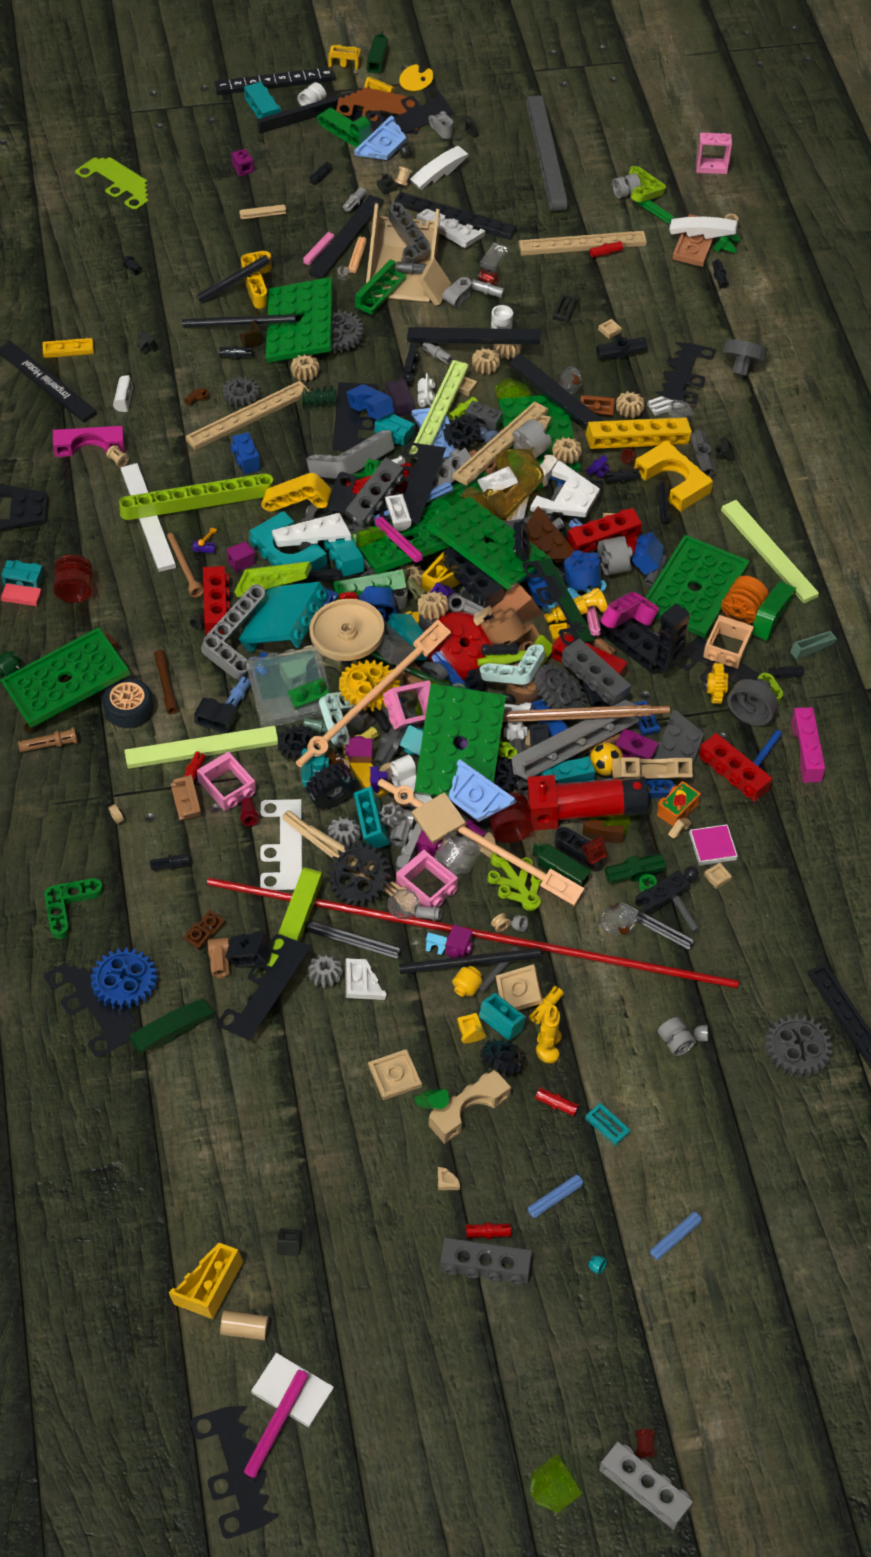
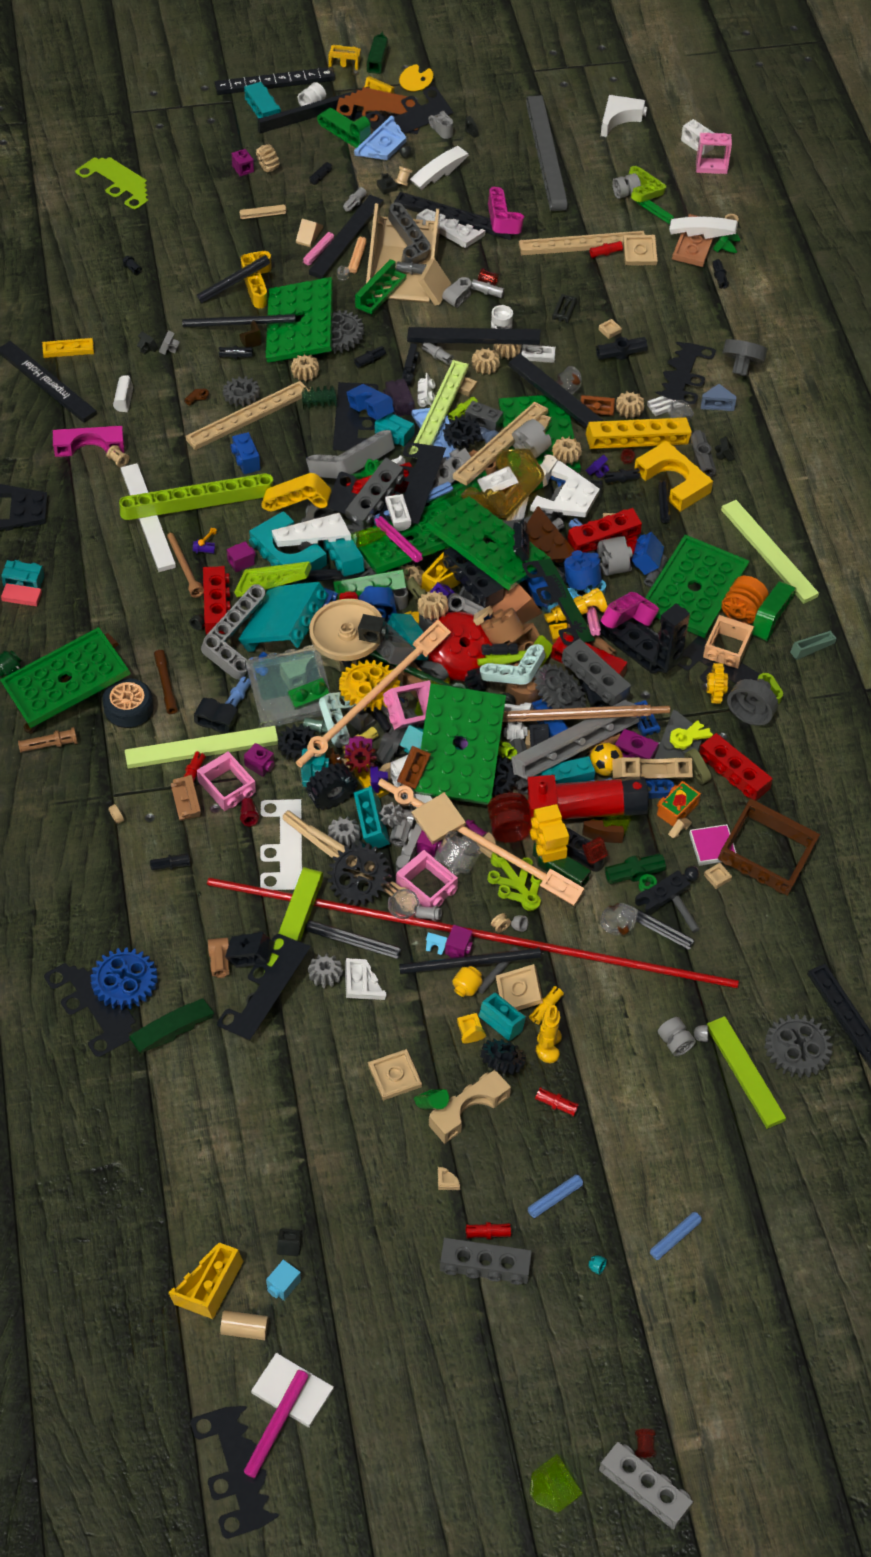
green beam [44,878,103,939] -> none
clear red wheel [53,555,92,603] -> none
reddish brown slope [183,910,226,950] -> none
blue axle [431,651,471,690] -> none
light blue wing [448,759,516,822] -> none
clear tile [480,243,508,271] -> none
clear neon green slope [494,378,531,398] -> none
teal tile [585,1103,631,1146] -> none
blue bar [753,730,782,767] -> none
black axle [768,665,804,678] -> none
dark pink arch [791,707,825,783] -> none
none -> light grey tile [159,330,180,355]
none -> magenta brick [244,743,275,777]
none -> tan gear [256,144,280,172]
none -> medium azure brick [266,1260,301,1301]
none -> tan slope [296,219,323,247]
none -> dark red gear [344,741,377,774]
none -> black axle [354,346,386,368]
none -> pearl dark grey brick [358,614,388,644]
none -> dark orange brick [397,746,431,789]
none -> dark pink beam [488,187,524,234]
none -> white tile [522,344,555,363]
none -> yellow brick [530,804,569,863]
none -> white arch [601,95,647,137]
none -> tan tile [623,235,658,265]
none -> neon yellow piece [670,721,713,750]
none -> white brick [681,119,714,155]
none -> olive beam [684,748,711,785]
none -> sand blue slope [701,384,736,411]
none -> lime tile [707,1016,786,1129]
none -> reddish brown window [717,798,820,896]

